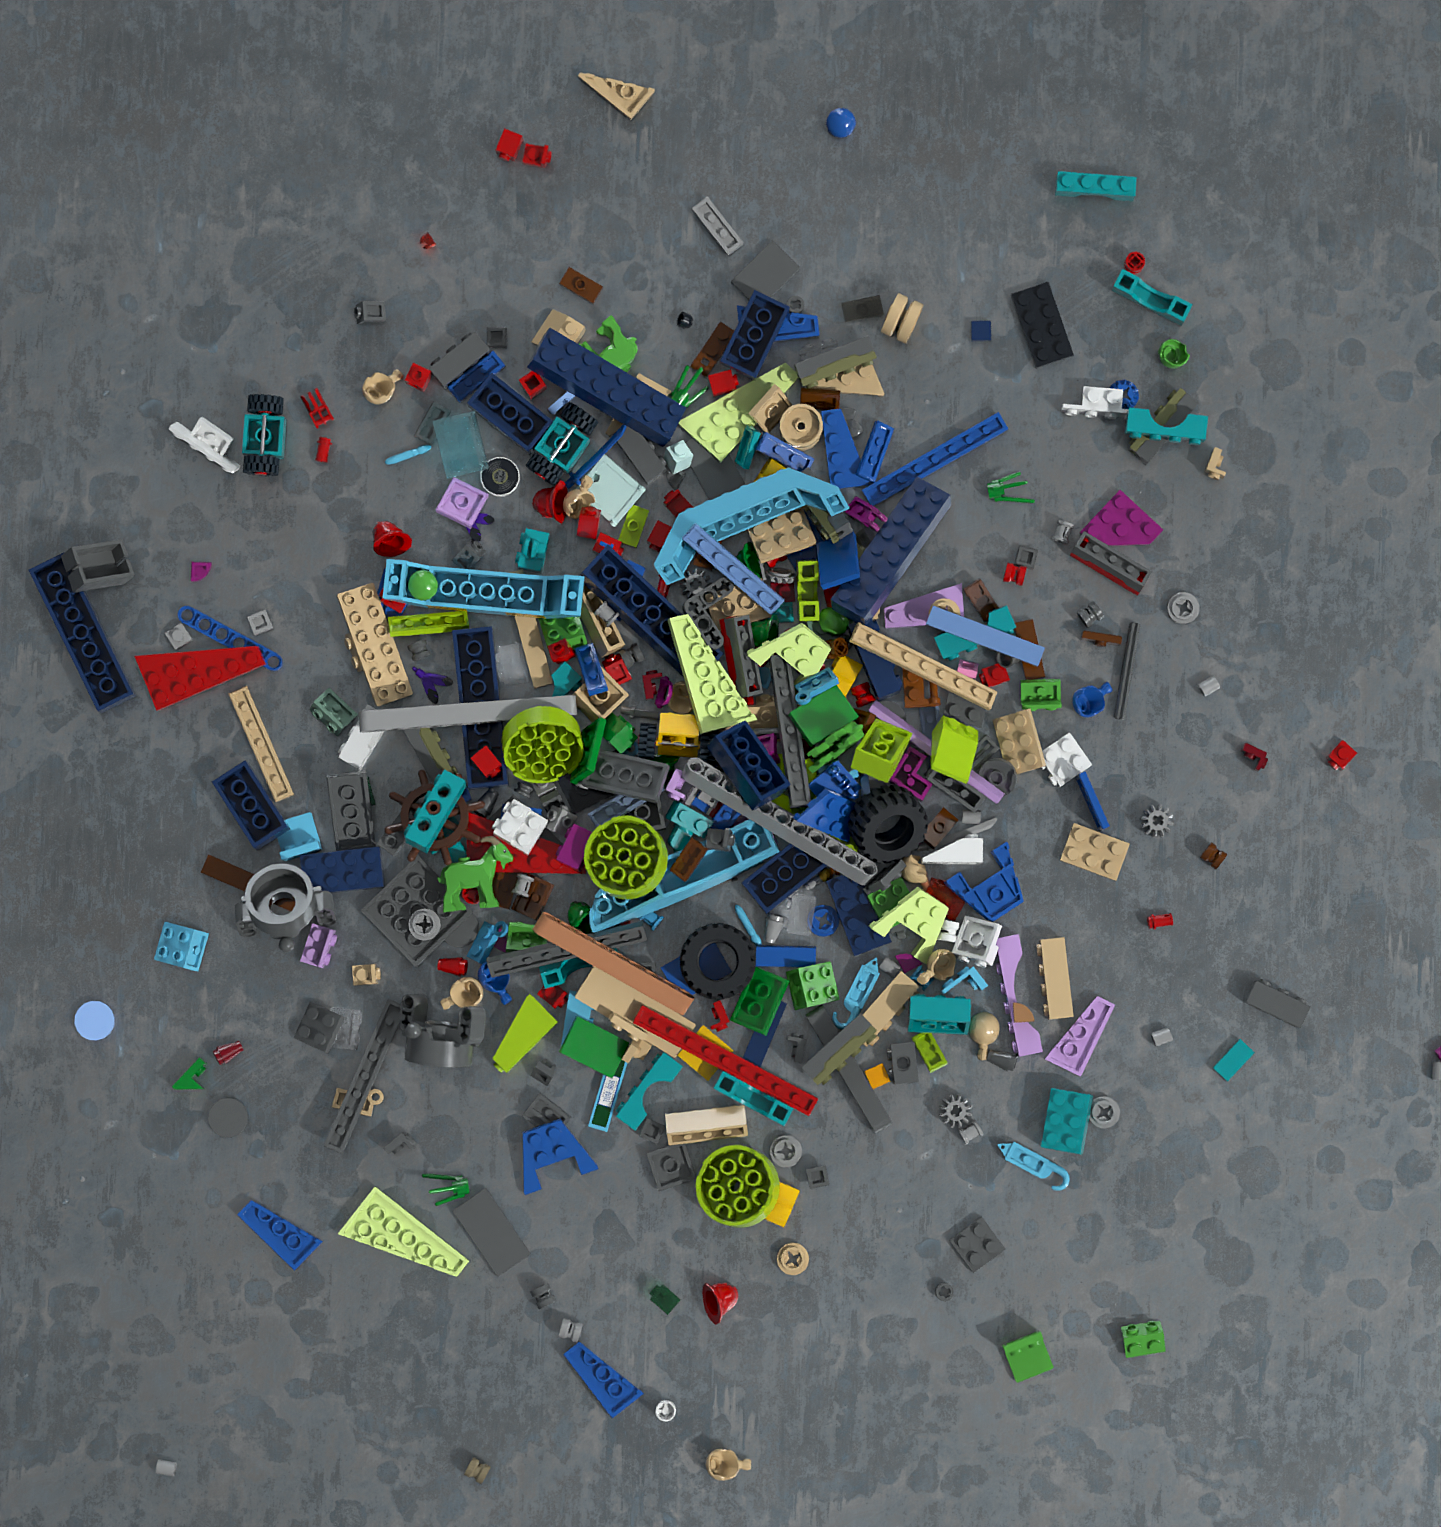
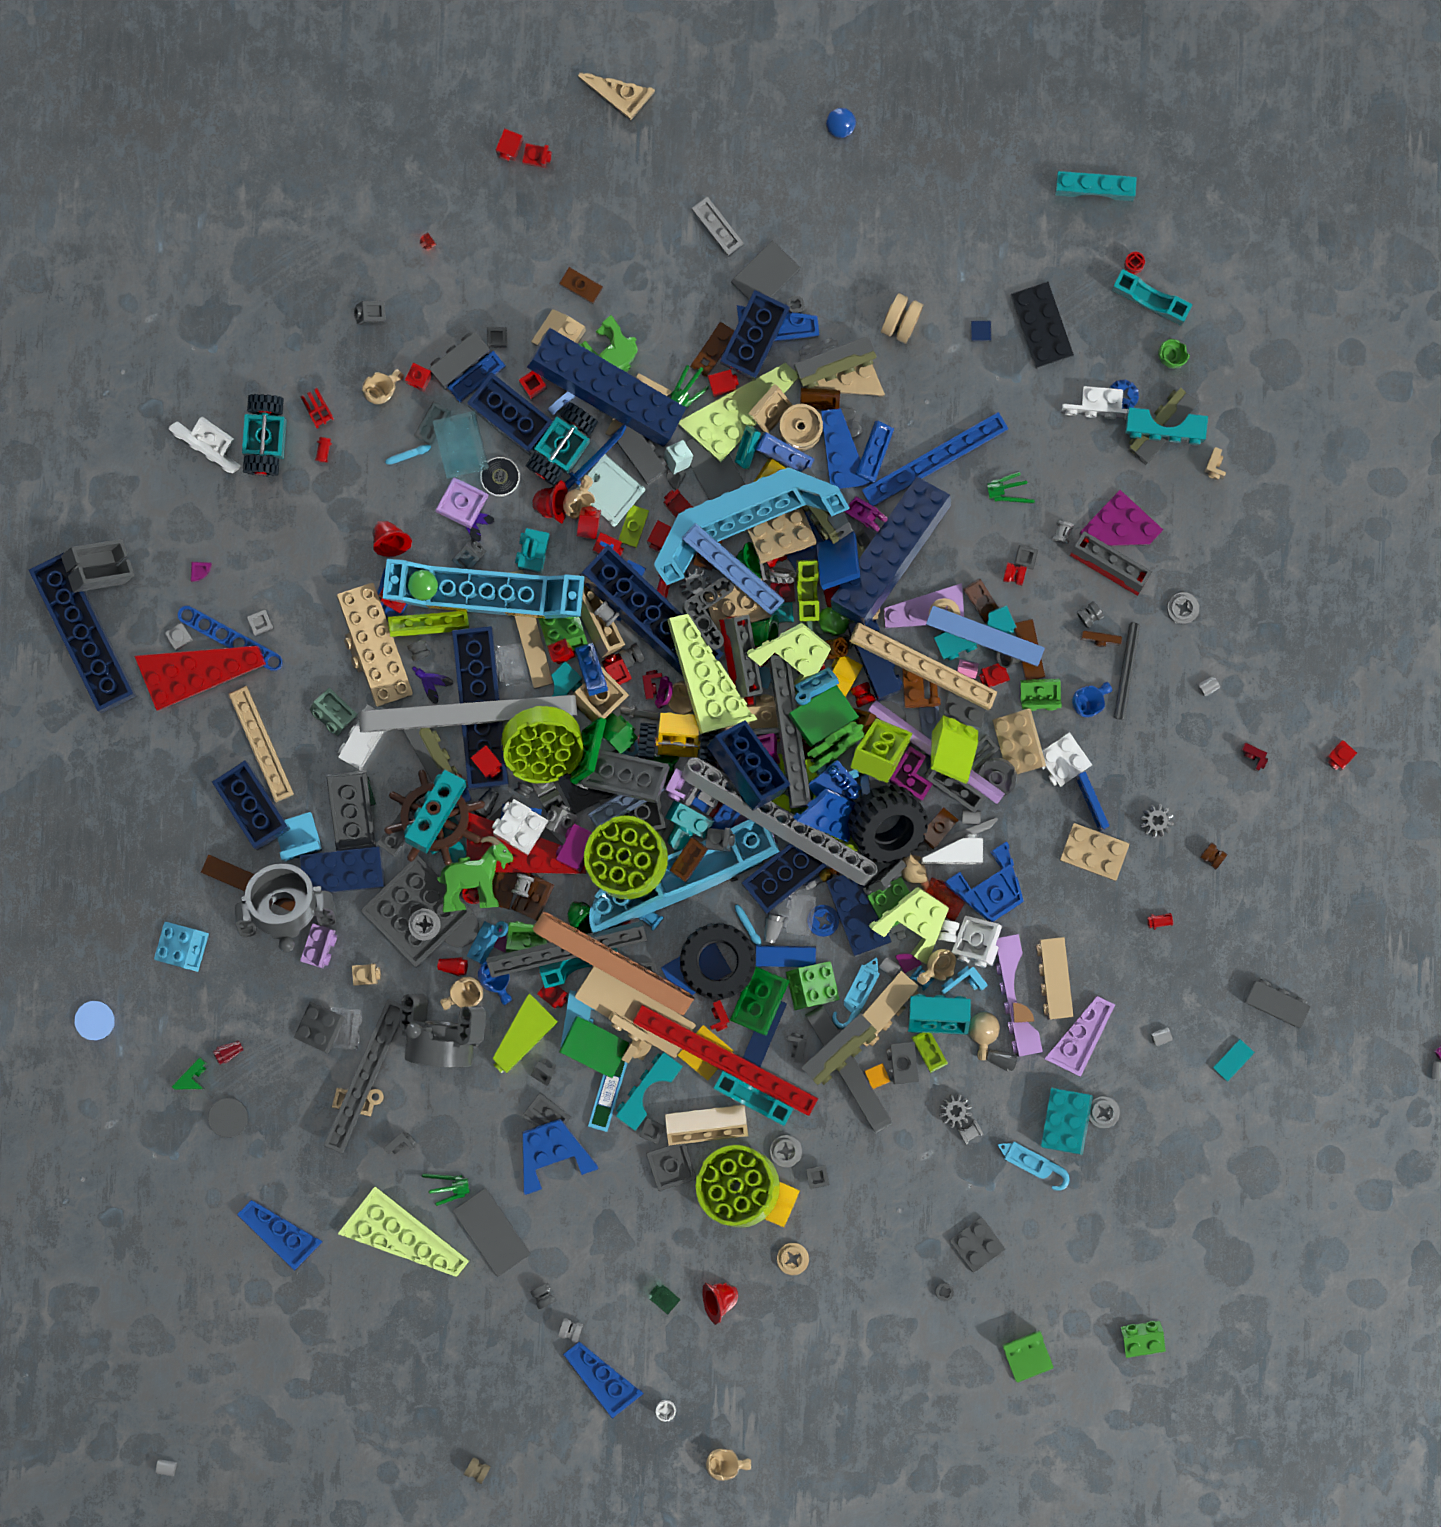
black hinge [677,312,693,329] -> none
clear smoke plate [841,295,884,323] -> none

